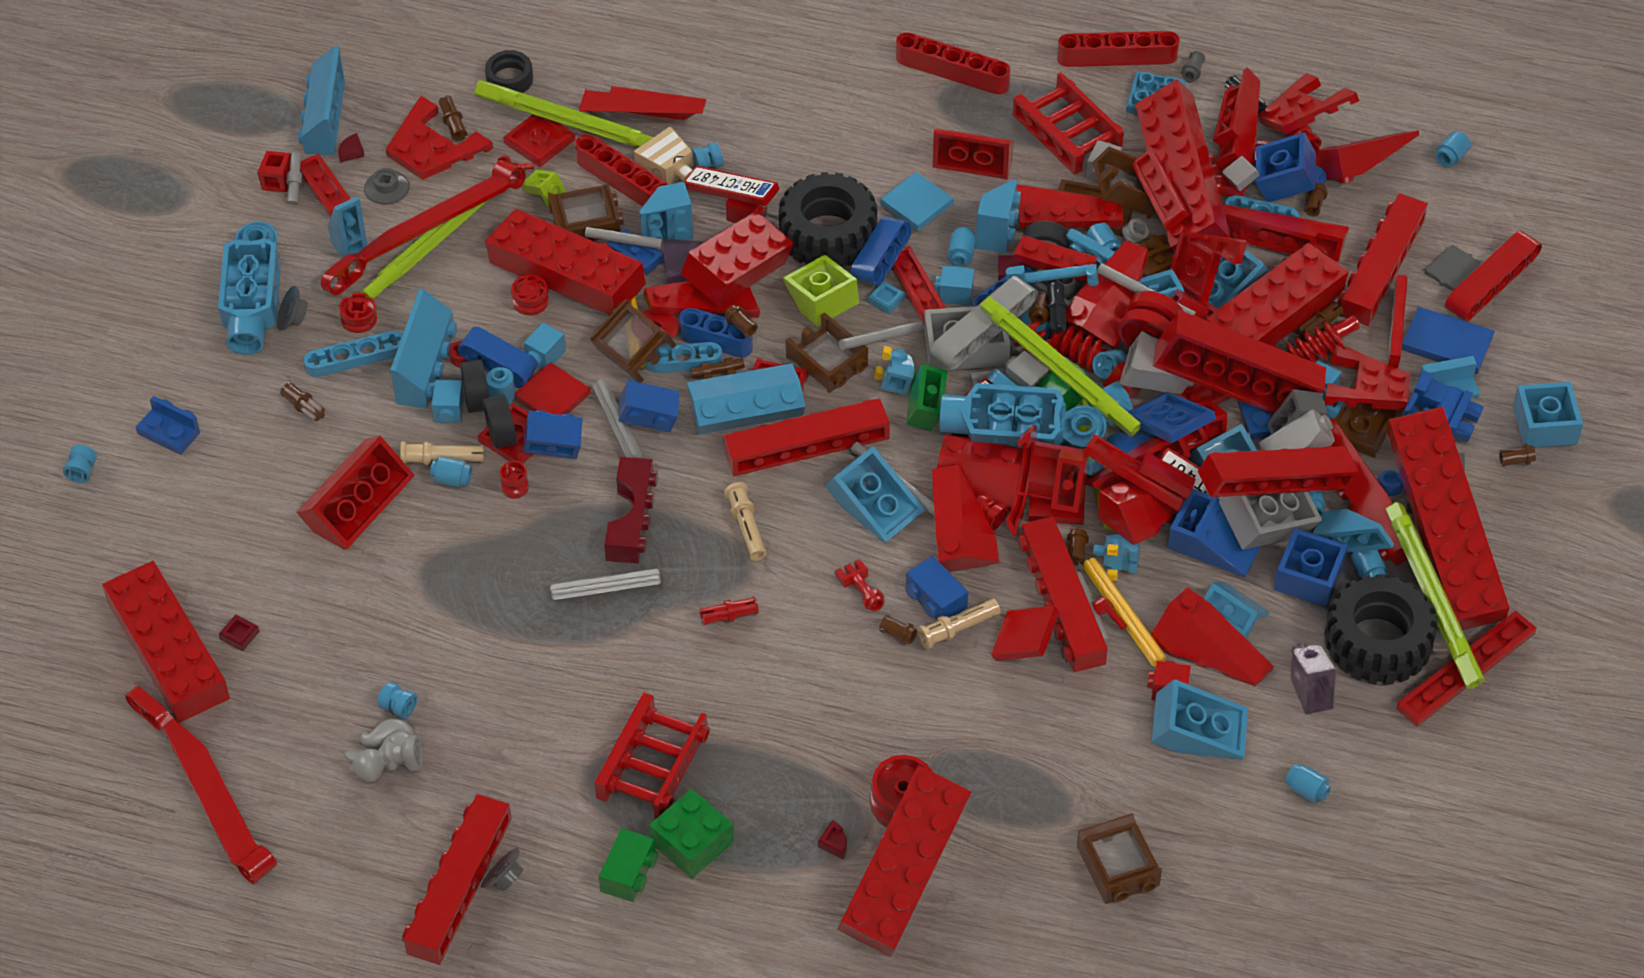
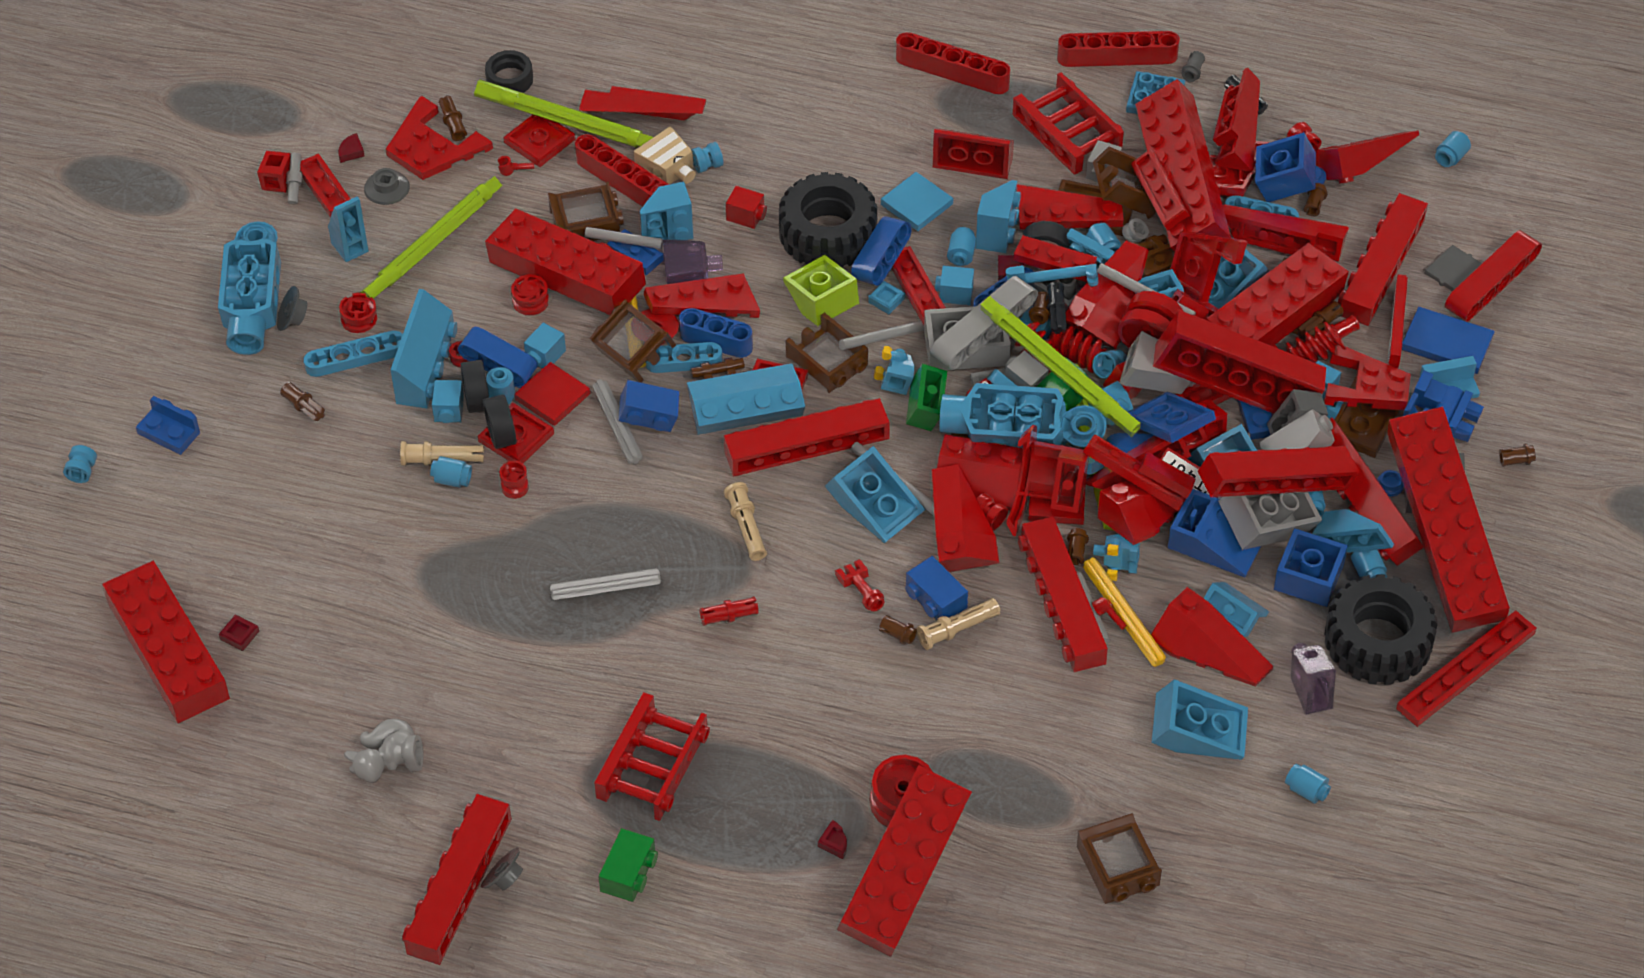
red piece [125,686,277,885] -> none
red slope [296,435,415,550] -> none
dark azure slope [298,46,345,154] -> none
red piece [321,160,526,295] -> none
dark azure wheel [377,681,418,719] -> none
lime bracket [521,169,566,207] -> none
blue brick [523,410,583,459] -> none
dark red arch [604,457,658,564] -> none
green brick [649,789,734,879] -> none
red brick [681,211,794,306] -> none
tile [684,166,780,206] -> none
reddish brown pin [725,305,758,338] -> none
red tile [991,606,1059,661] -> none
red brick [1147,661,1191,701] -> none
light grey tile [1222,156,1260,191] -> none
red wing [1258,73,1360,134] -> none
lime piece [1386,502,1485,689] -> none
dark azure brick [1513,382,1583,448] -> none

